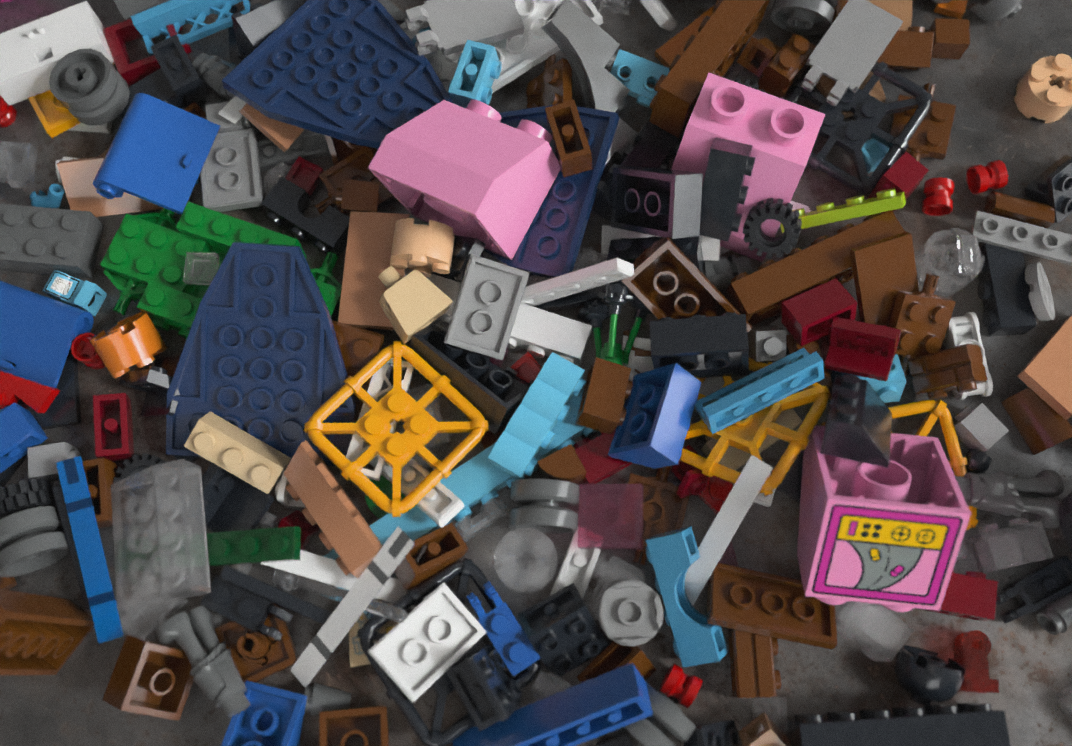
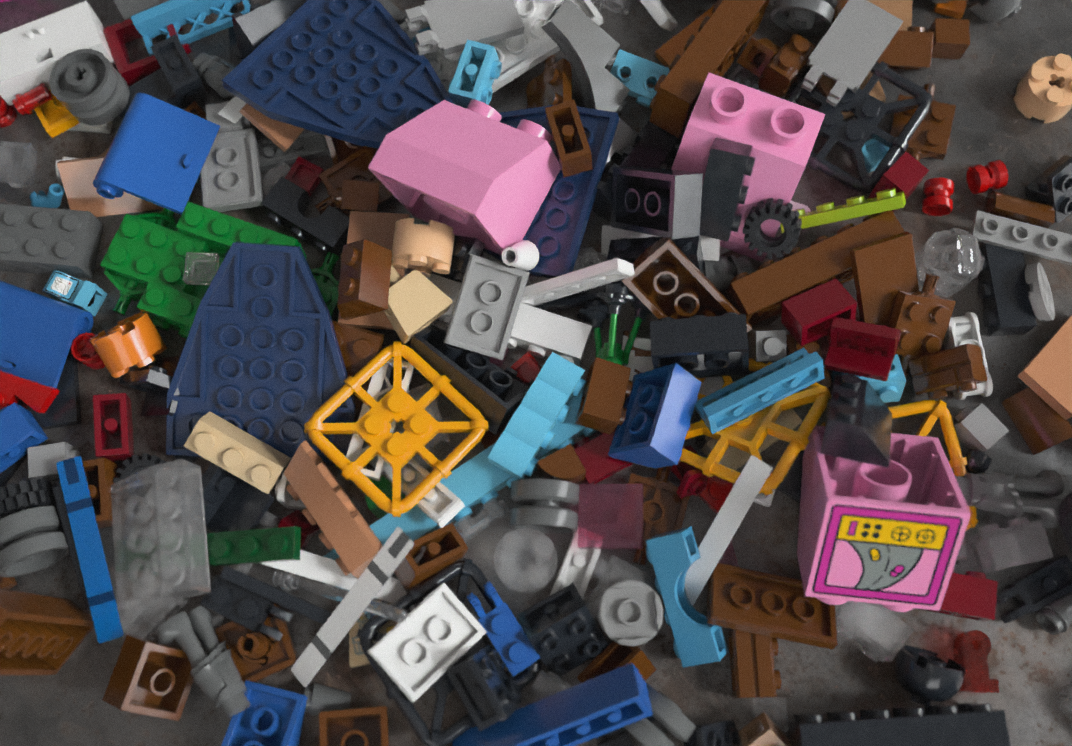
red wheel [658,663,703,709] -> none
none -> red pin [12,83,54,115]
none -> reddish brown slope [338,239,392,320]
none -> white cone [502,240,539,271]

